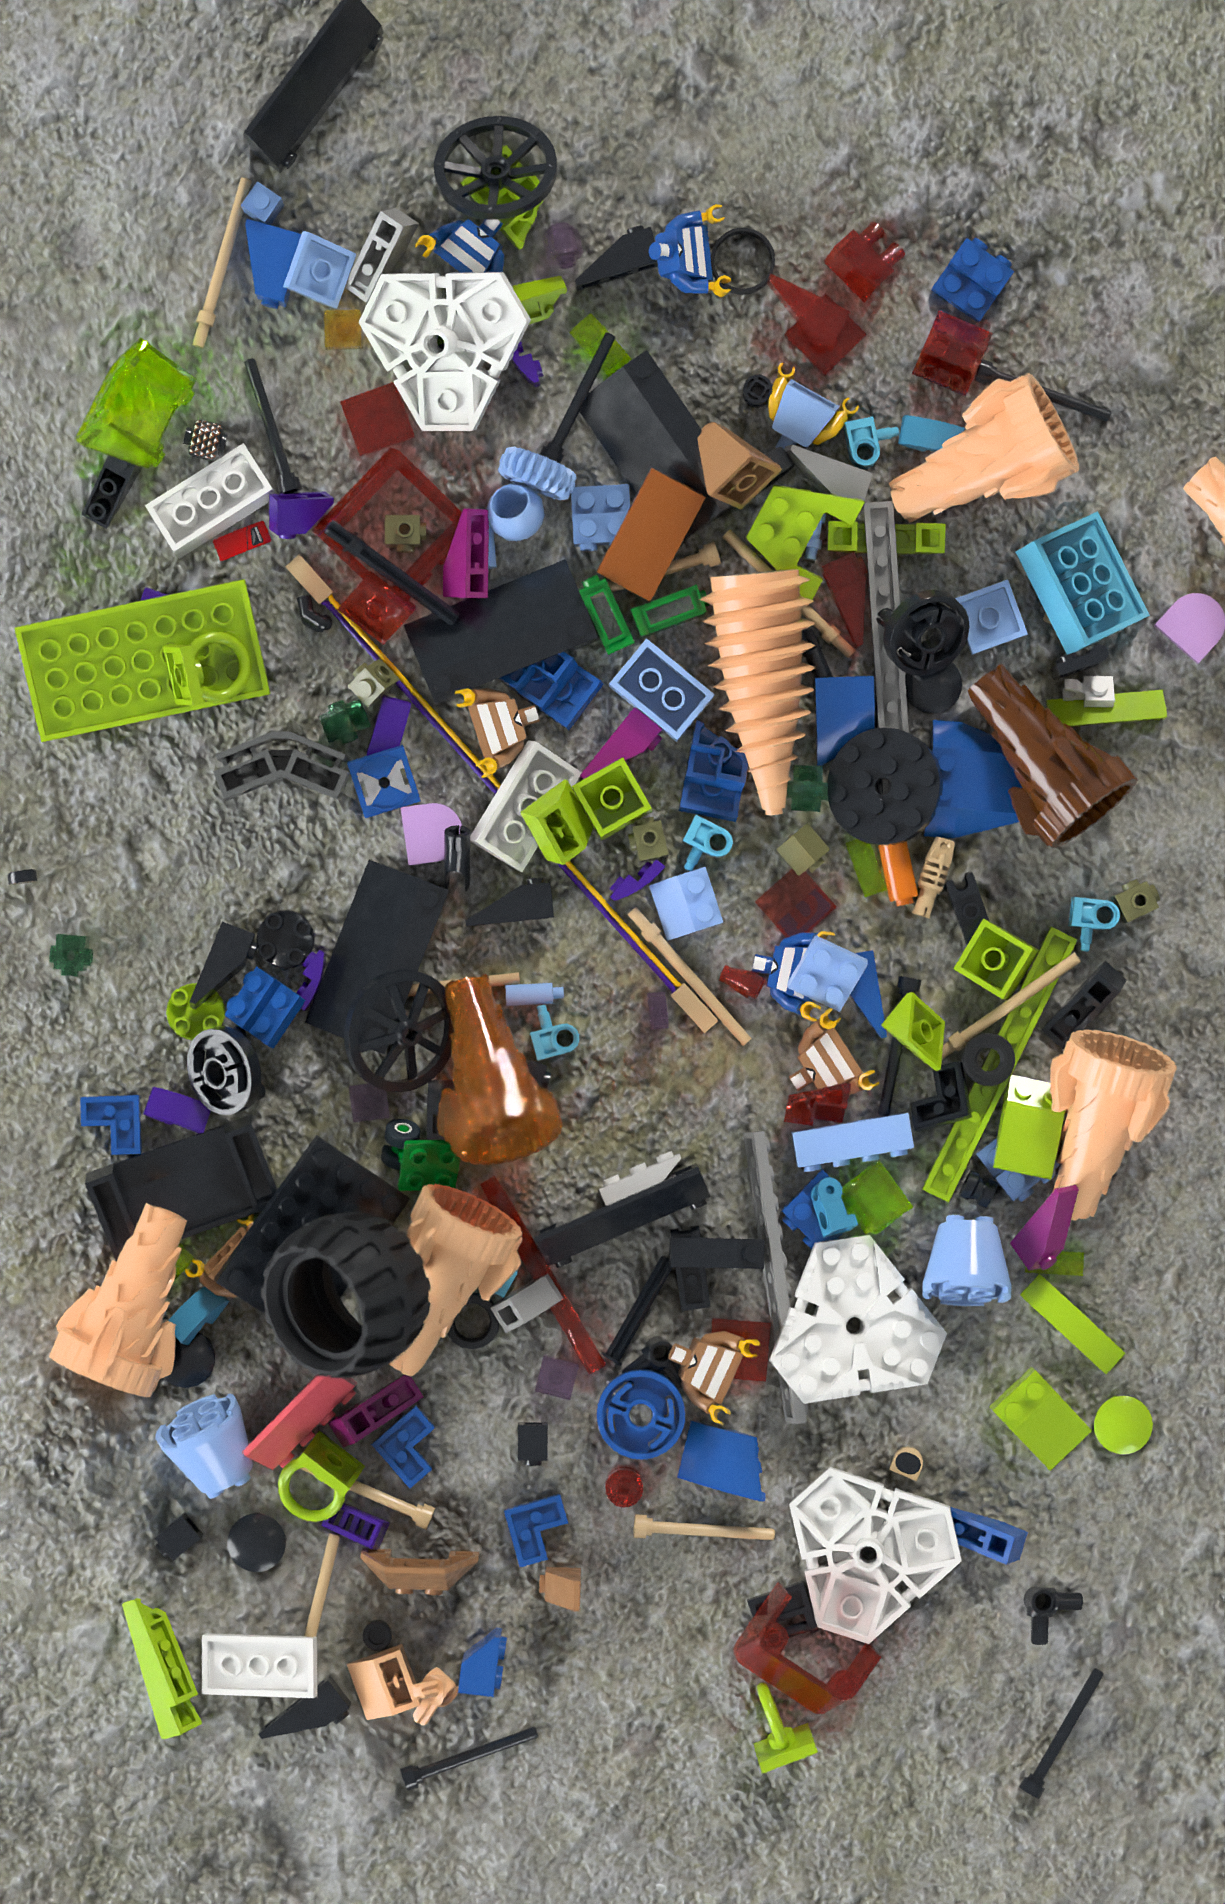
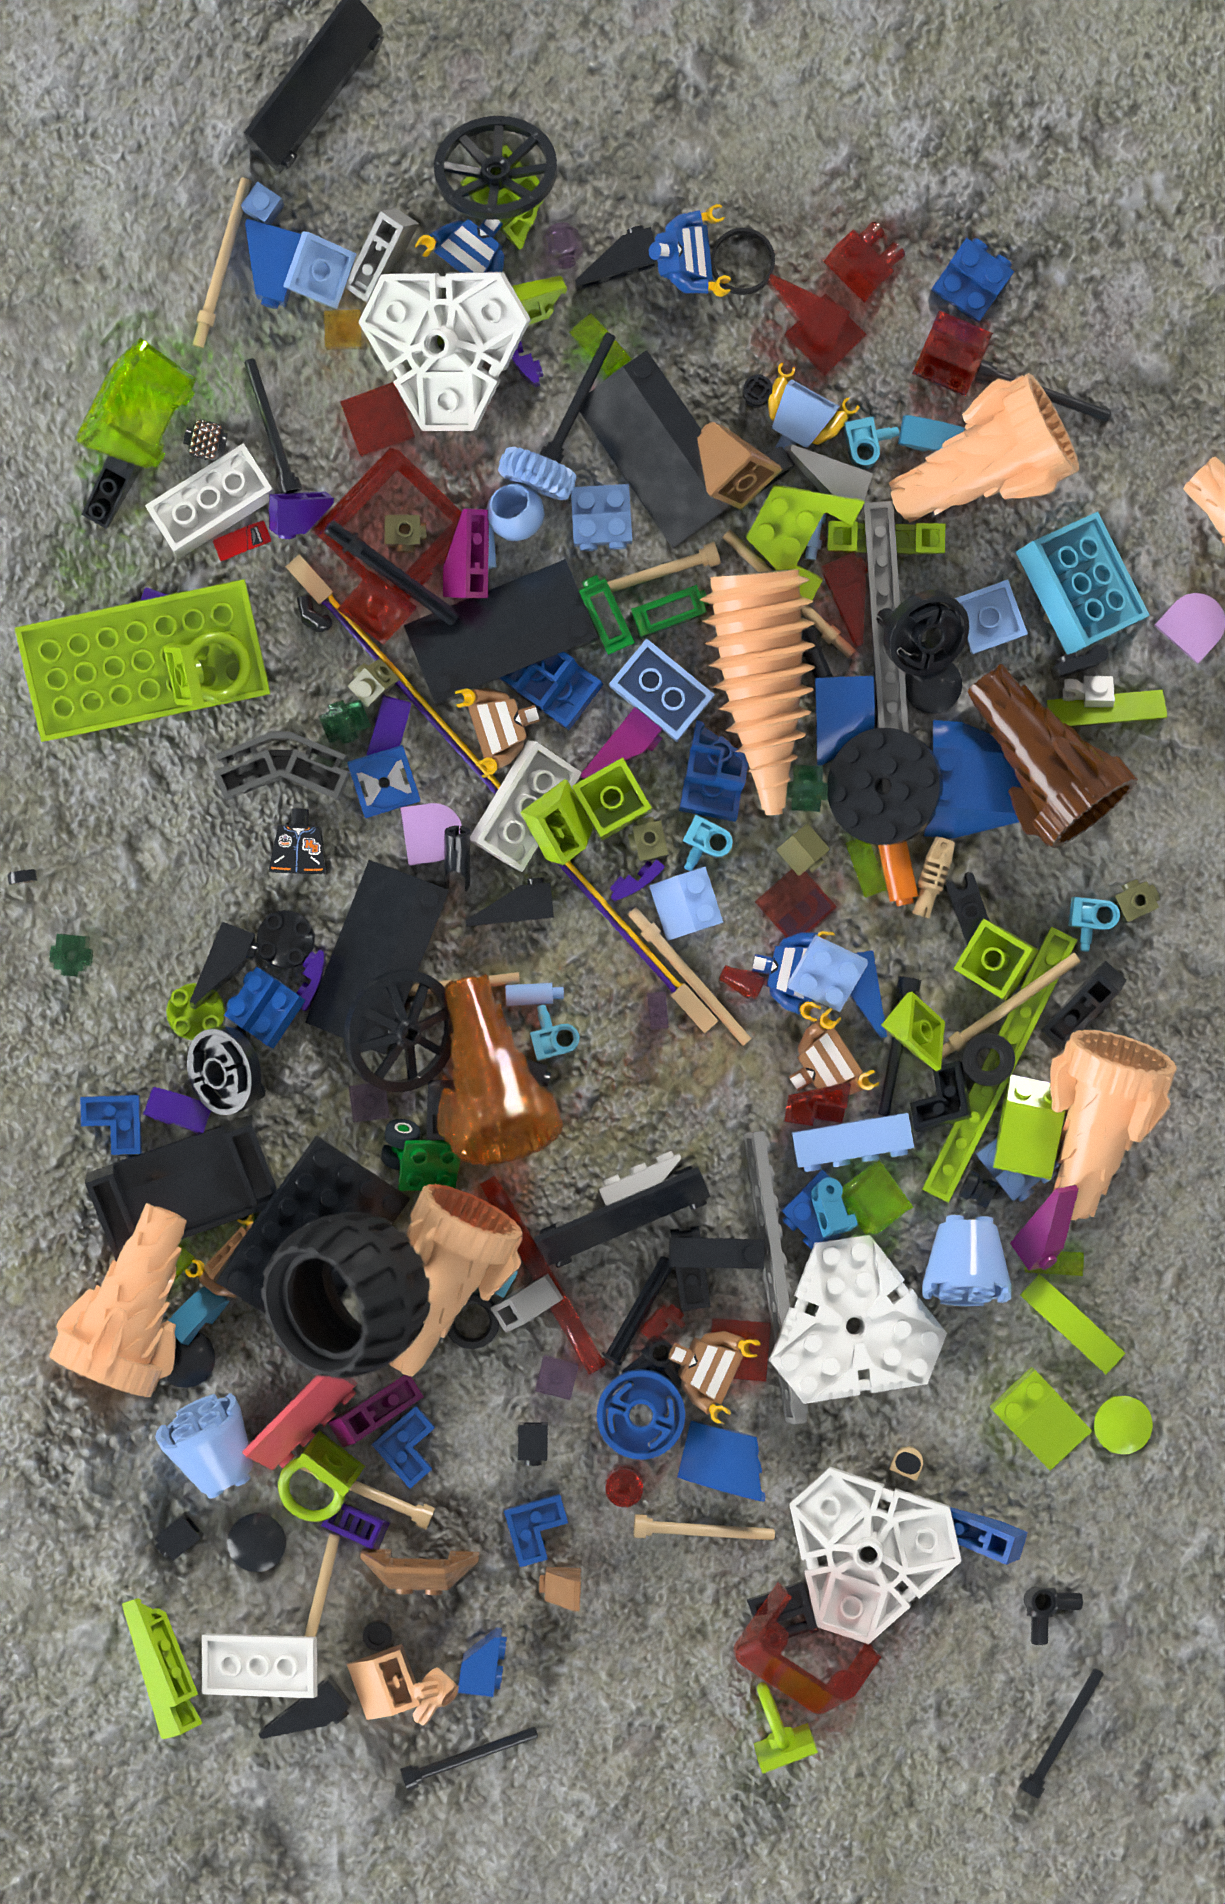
dark orange slope [597,467,706,601] -> none
none -> black torso [269,808,327,875]
none -> clear red bracket [640,1303,686,1339]

